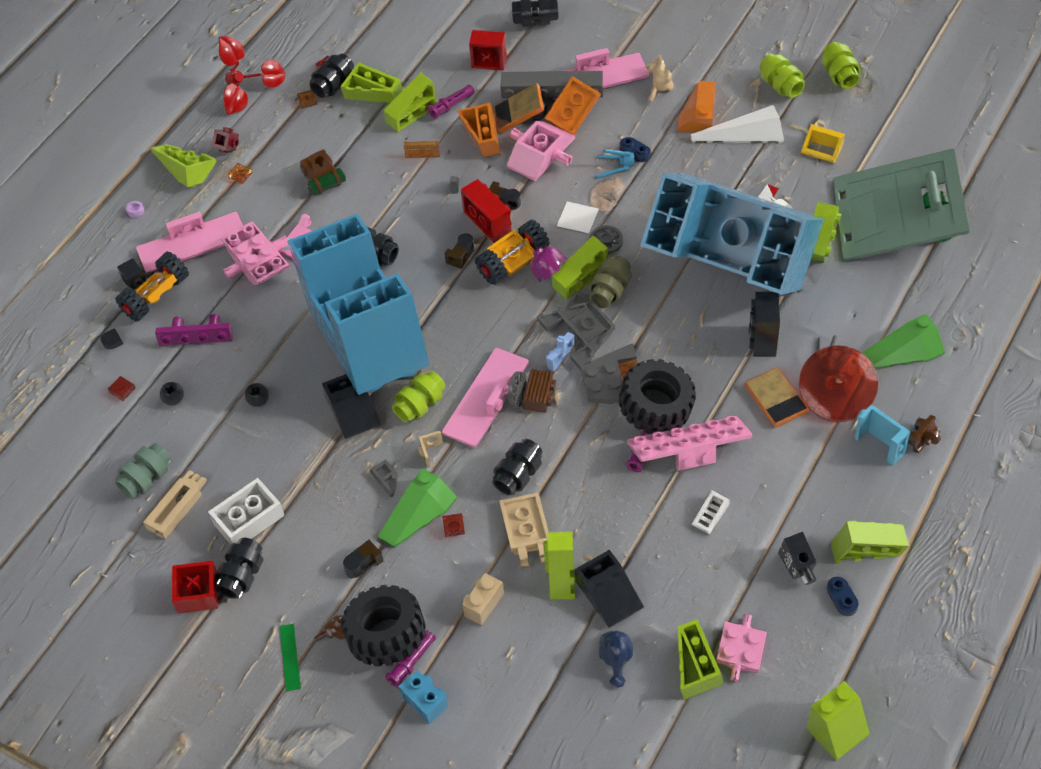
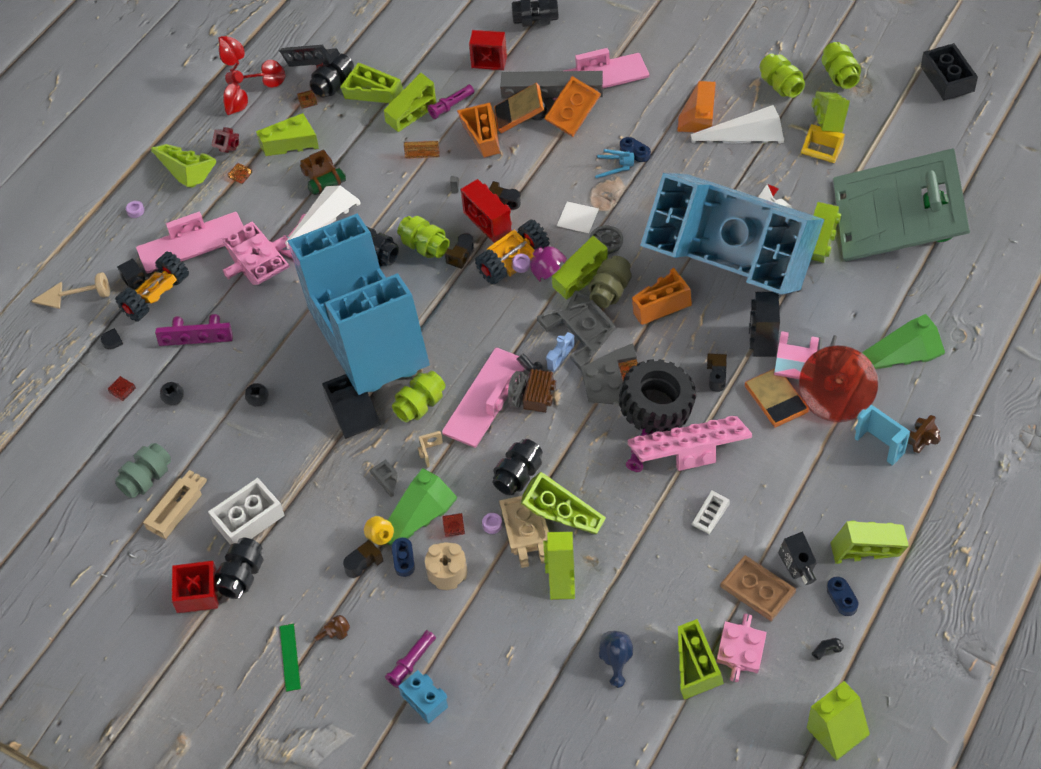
black tyre [341,585,426,667] -> none
tan brick [462,573,504,626] -> none
bright pink slope [507,121,575,181] -> none
black slope [574,549,644,628] -> none
tan animal [645,54,674,101] -> none
none -> tan piece [31,272,110,309]
none -> lime wedge [256,113,319,156]
none -> black fence [279,44,340,67]
none -> white wedge [285,186,361,249]
none -> yellow head [364,516,394,545]
none -> dark blue plate [392,537,415,577]
none -> lime piece [397,216,450,258]
none -> tan brick [425,542,468,590]
none -> lavender tile [482,513,502,534]
none -> lavender tile [512,254,531,273]
none -> black arm [516,353,543,372]
none -> lime wedge [521,472,606,534]
none -> orange wedge [632,267,692,325]
none -> black leg [707,353,727,392]
none -> medium nougat tile [720,555,796,622]
none -> bright pink flag [774,331,819,381]
none -> lime wedge [811,91,850,132]
none -> black arm [811,638,844,660]
none -> black brick [920,43,978,101]

